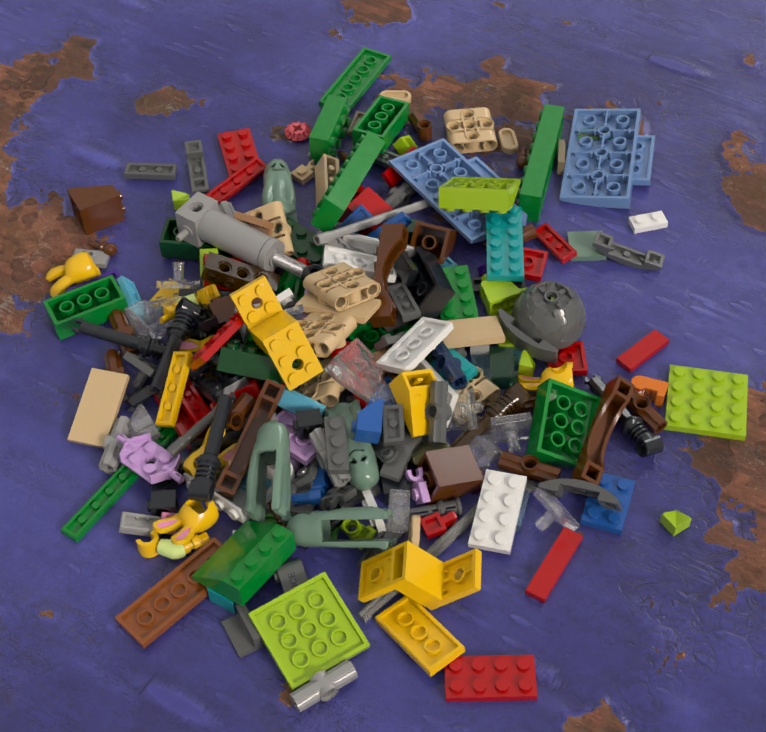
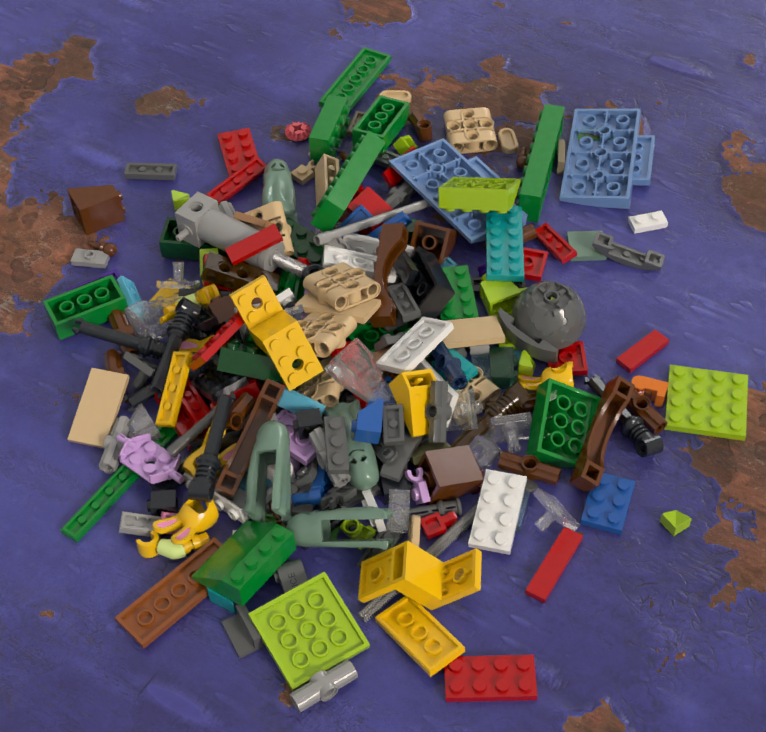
yellow piece [45,251,101,297] -> none
dark grey slope [185,140,209,194] -> none
dark grey slope [538,479,622,512] -> none
none -> red tile [225,223,283,266]

